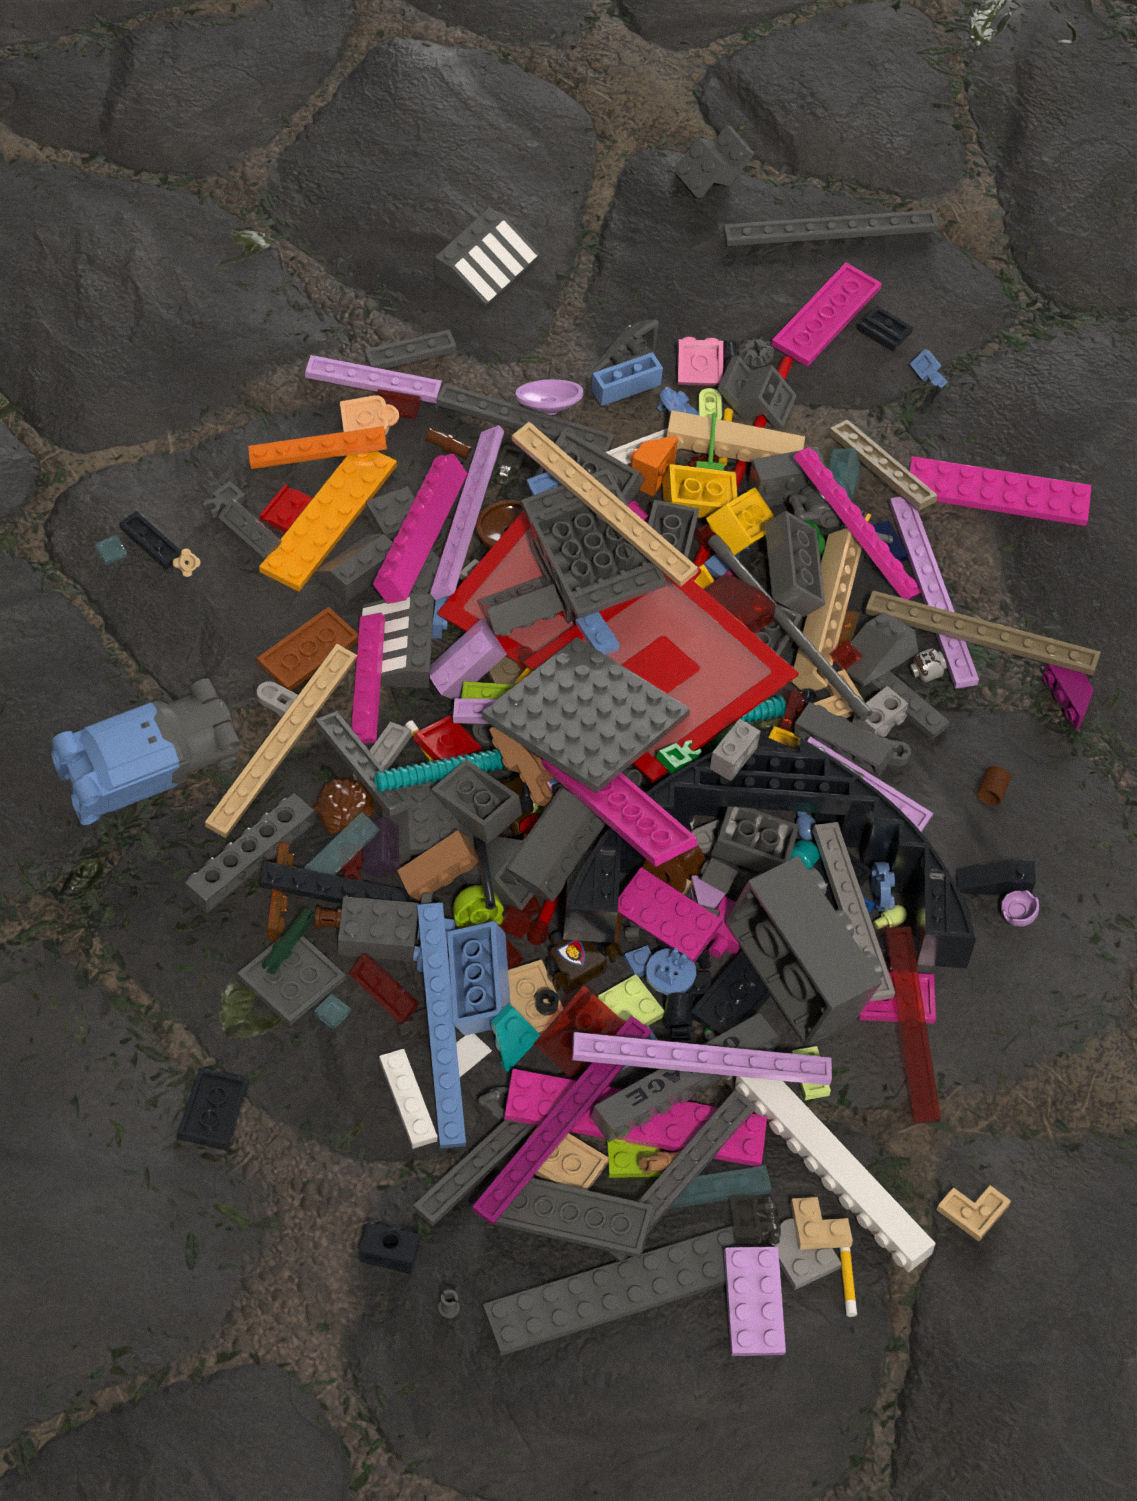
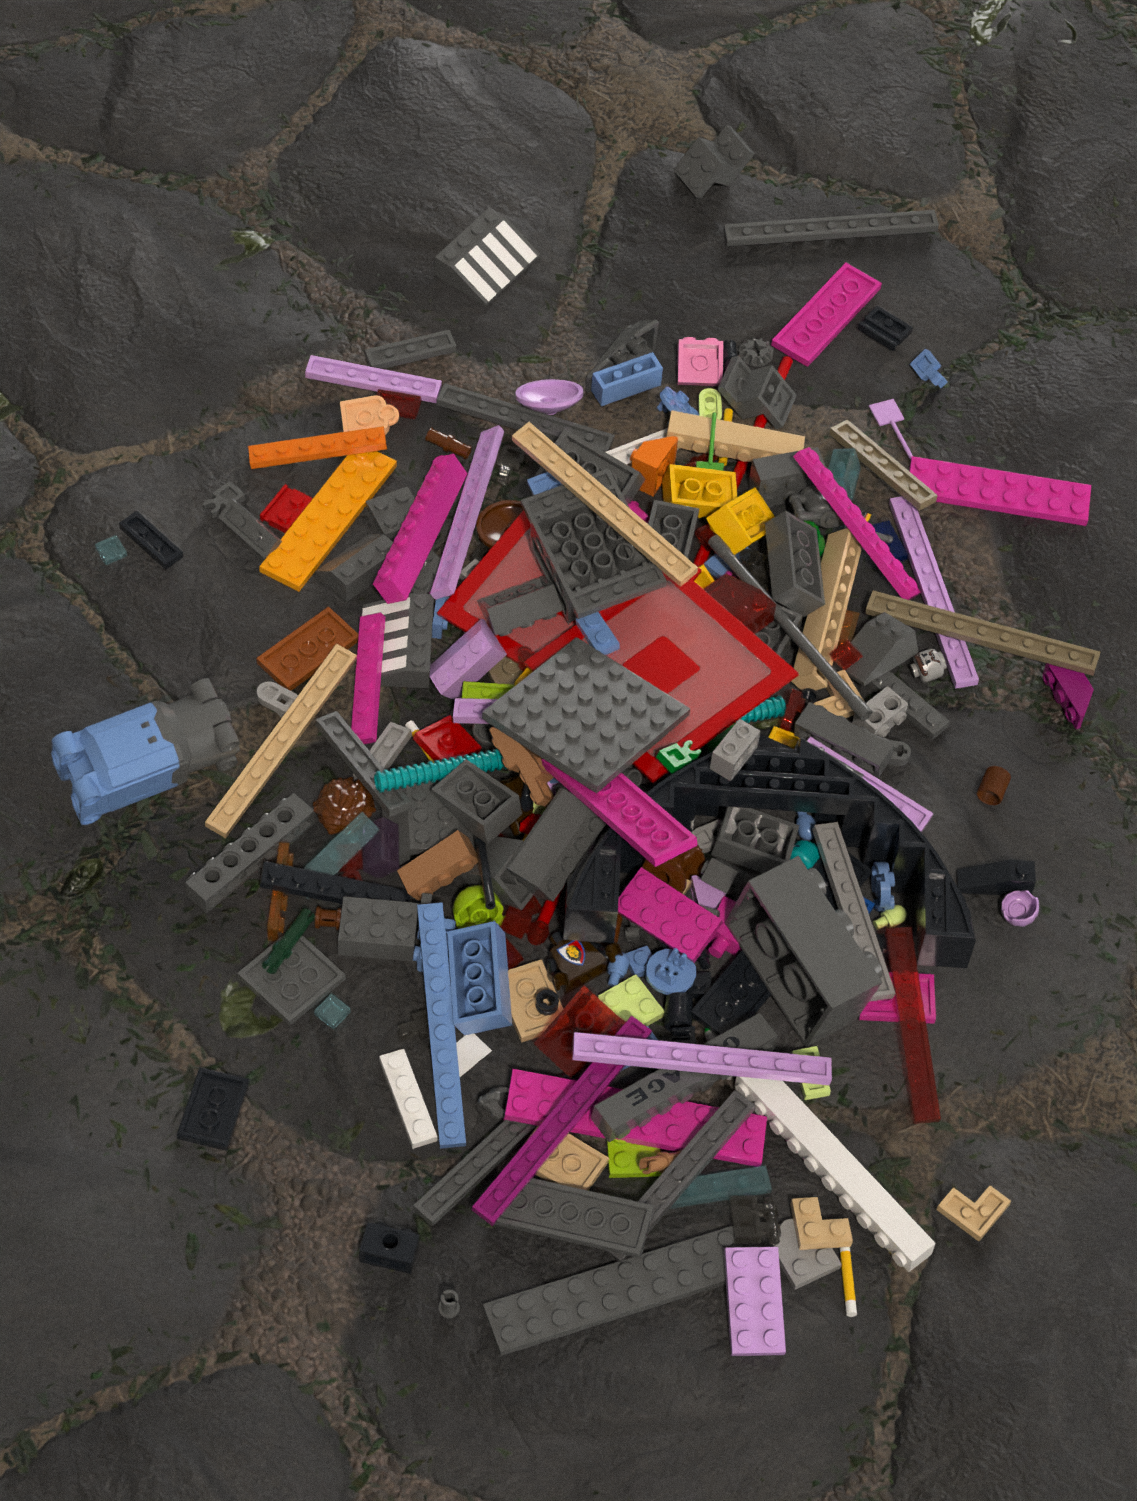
tan plate [173,549,200,577] -> none
clear red plate [349,954,419,1024] -> none
teal wing [491,1003,541,1072] -> none
none -> medium blue cylinder [607,952,630,987]
none -> lavender piece [869,399,913,459]

